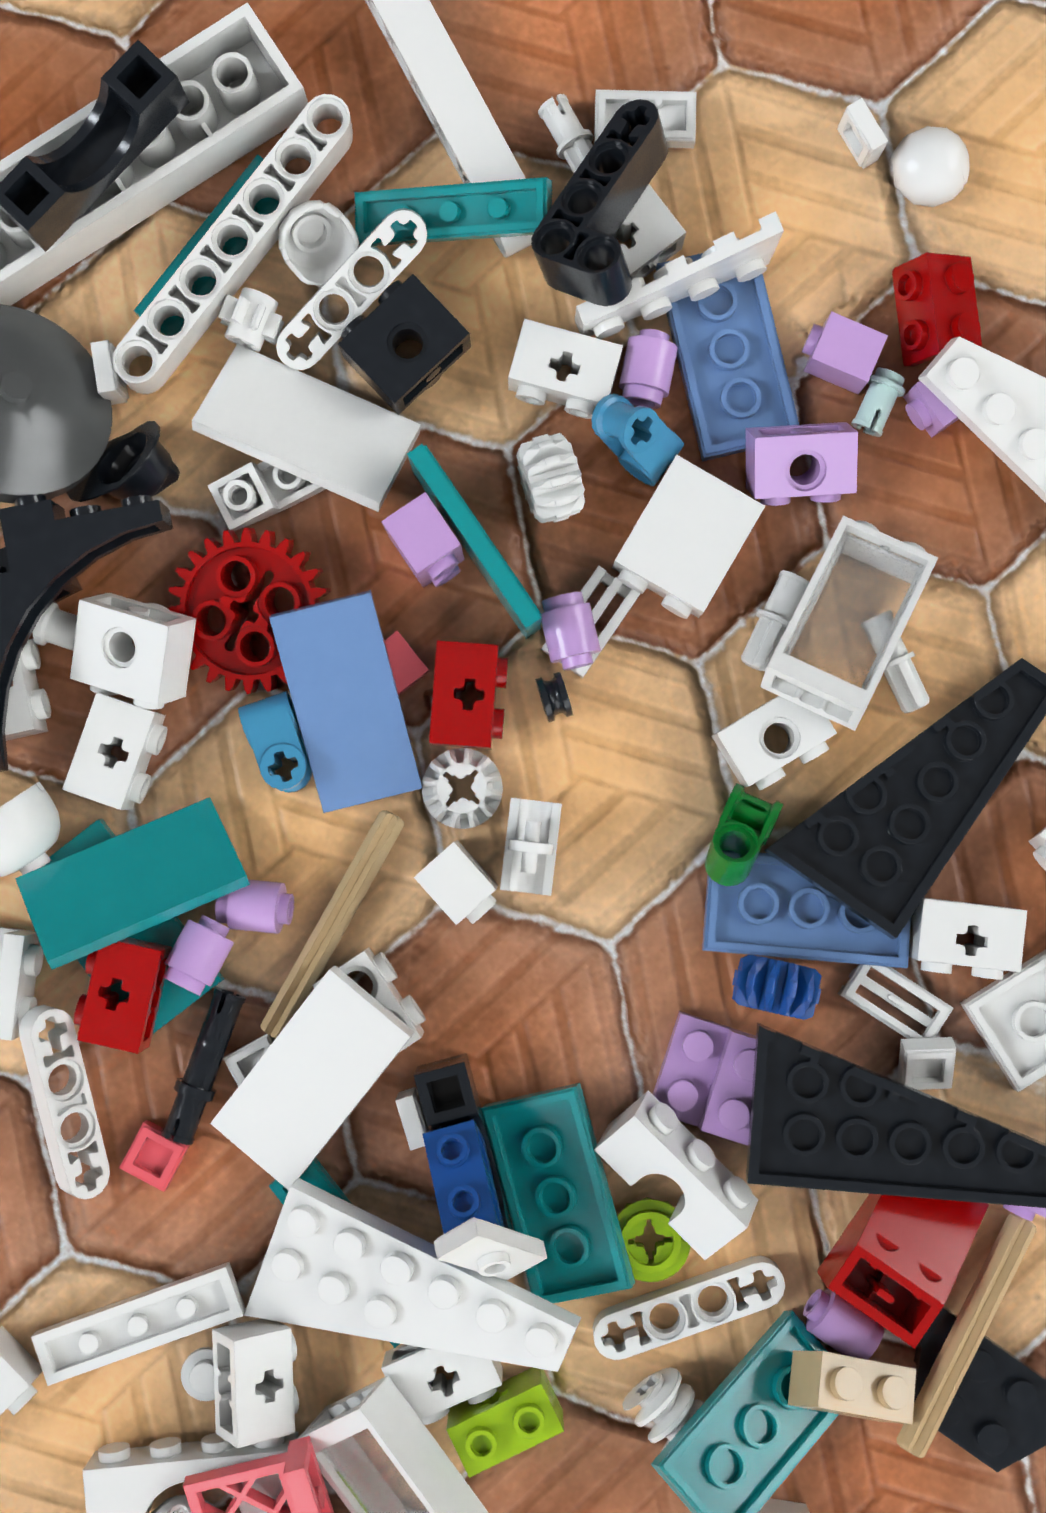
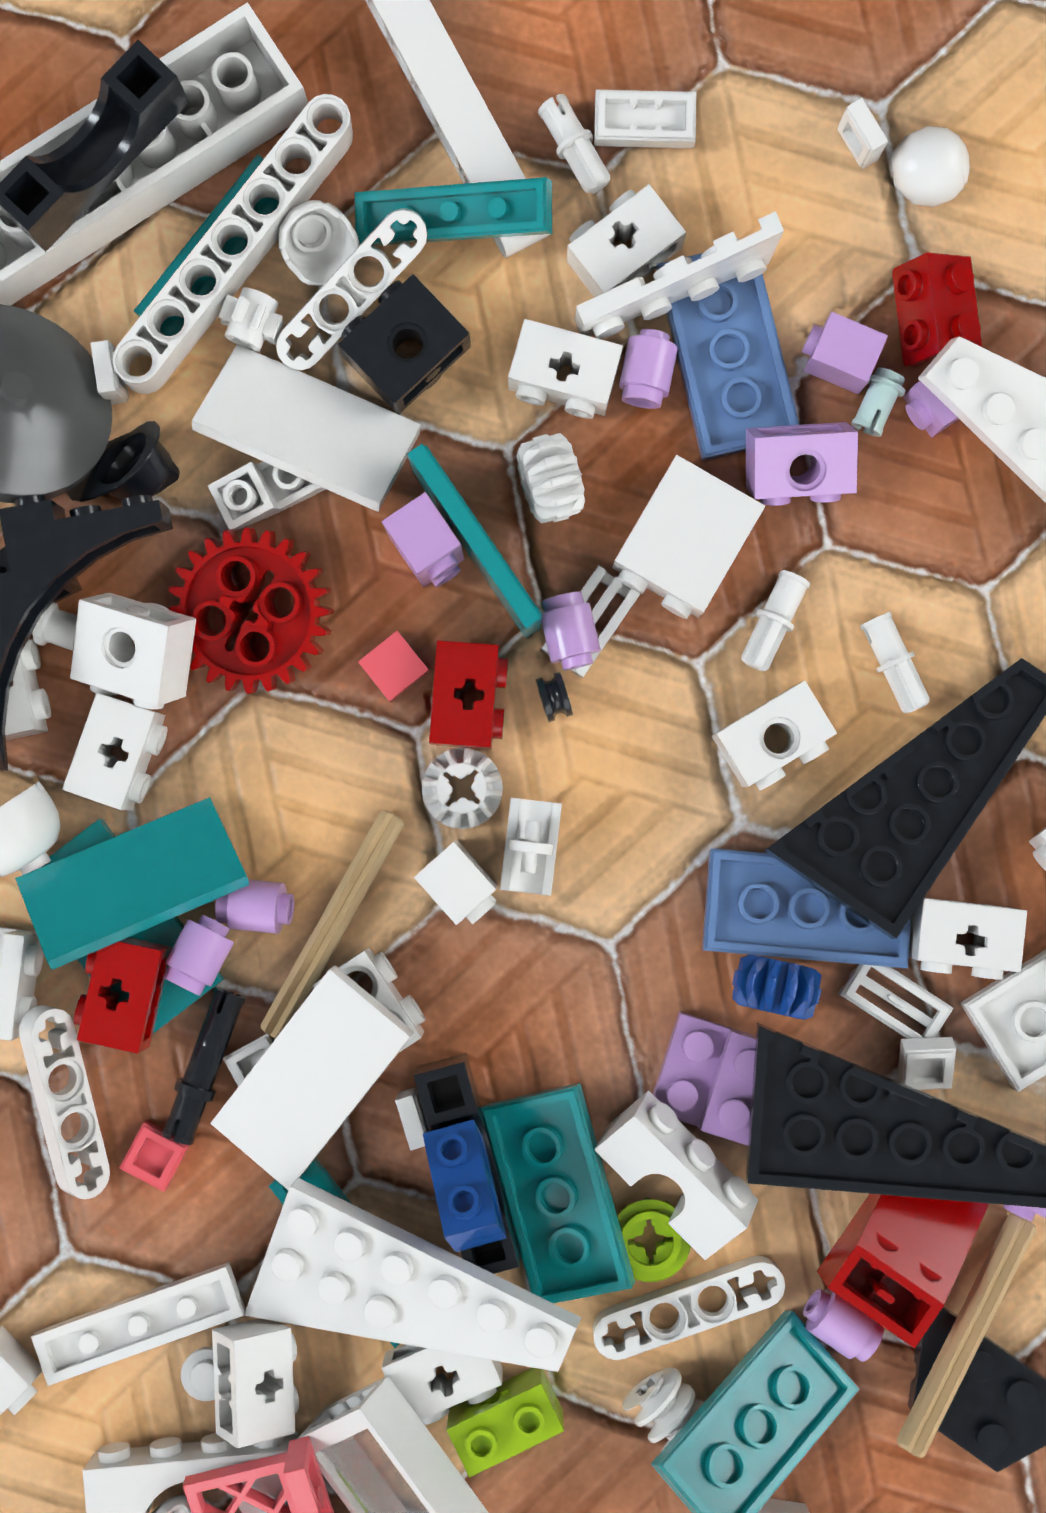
dark azure piece [238,691,312,793] -> none
medium blue tile [269,590,422,813] -> none
white plate [434,1217,547,1280] -> none
black beam [531,99,668,306] -> none
dark azure piece [591,394,684,486] -> none
green piece [705,783,784,886] -> none
window [760,516,938,731] -> none
tan brick [788,1350,916,1425] -> none

